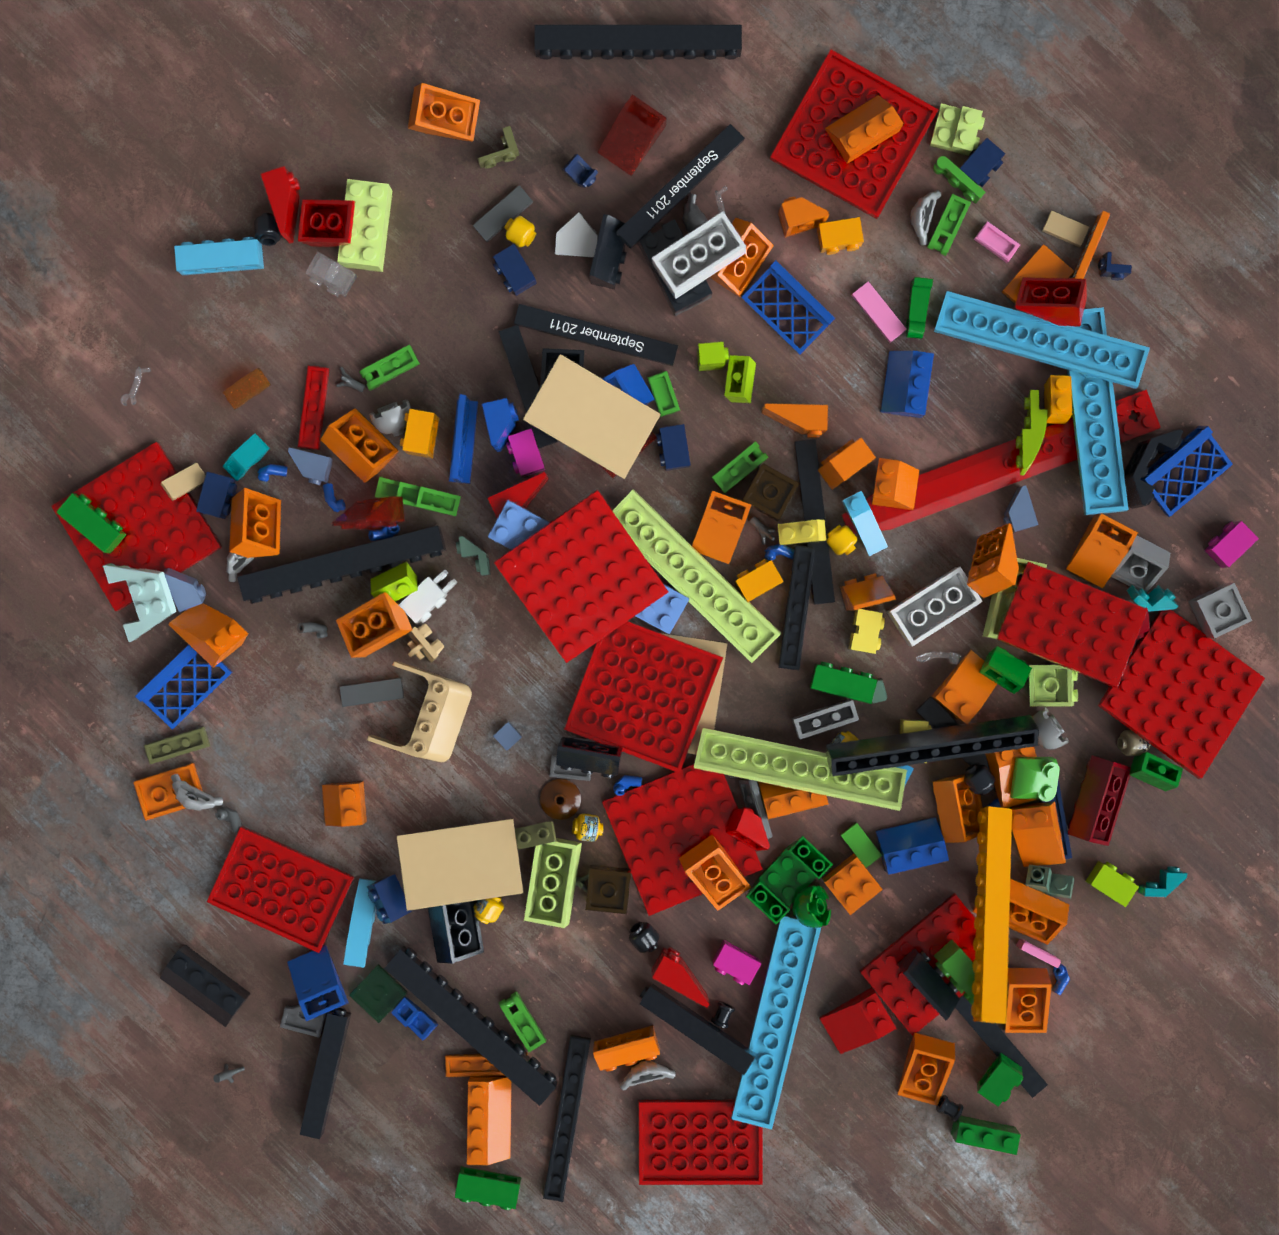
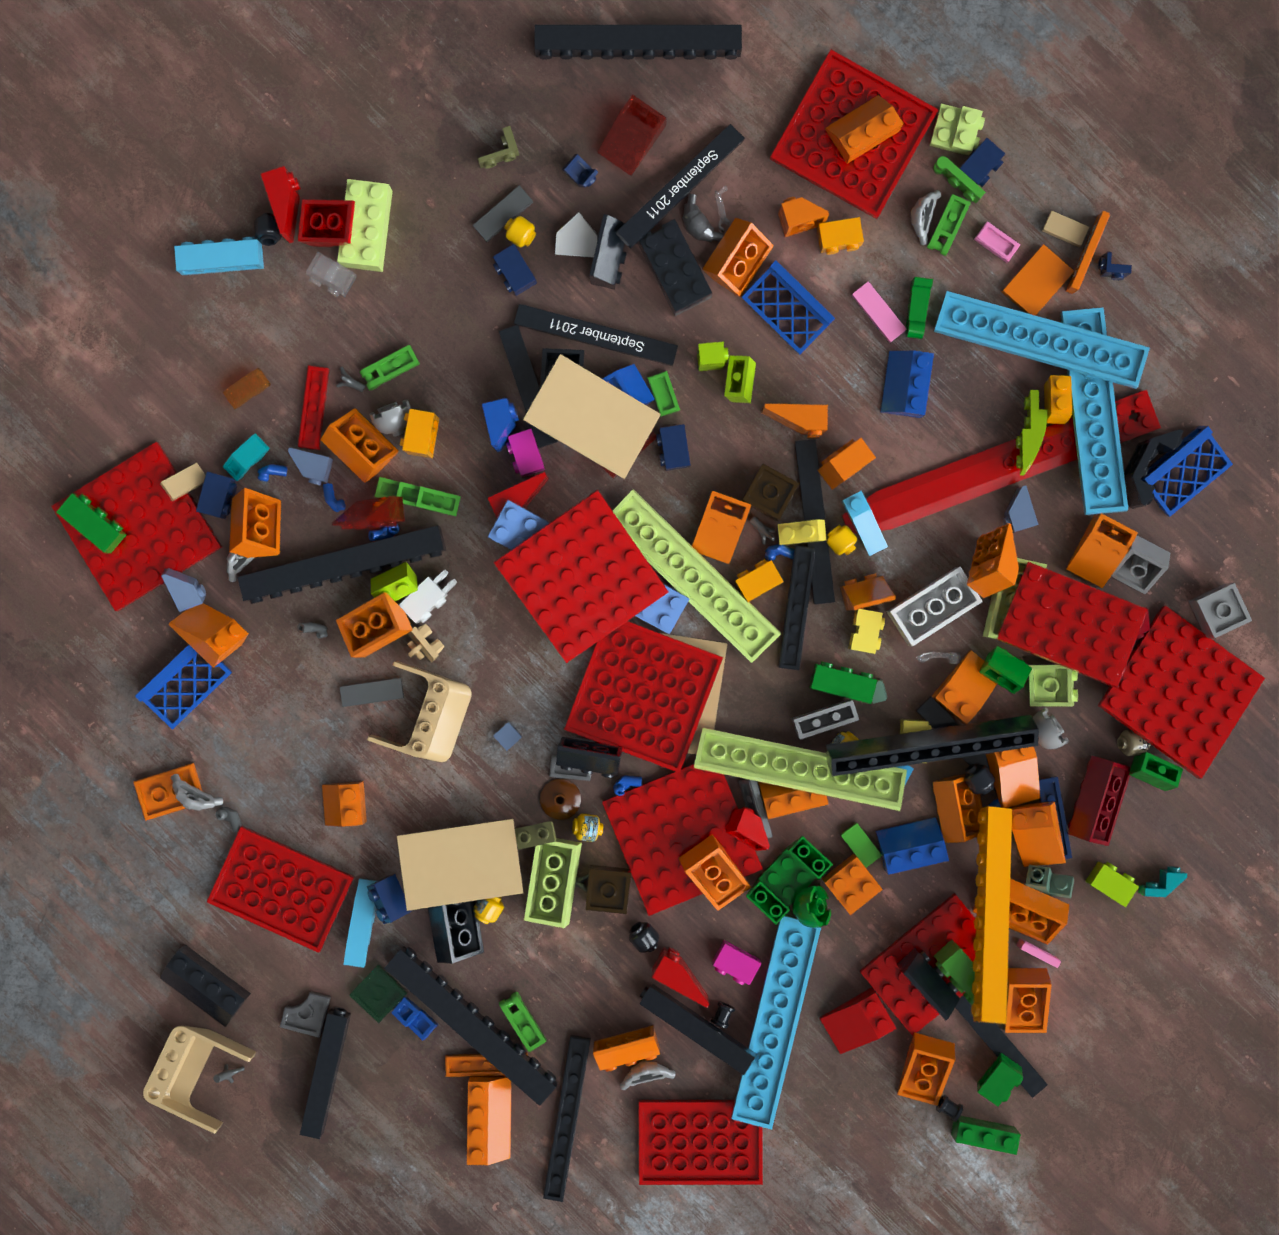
light aqua wing [103,563,176,642] -> none
clear piece [121,367,151,406] -> none
olive tile [144,727,210,764] -> none
blue slope [287,945,349,1021] -> none
orange slope [408,83,480,142] -> none
blue fence [449,394,478,484] -> none
green brick [455,1166,522,1210] -> none
sand green slope [456,536,491,576] -> none
white brick [652,212,746,299] -> none
bright green plate [712,442,769,494] -> none
orange slope [872,458,919,510] -> none
bright green slope [1010,757,1060,802] -> none
red slope [1015,277,1087,326] -> none
blue arm [1052,964,1070,995] -> none
teal slope [1126,585,1179,612] -> none
dark pink brick [1204,521,1259,568] -> none
none -> tan windscreen [143,1025,256,1133]

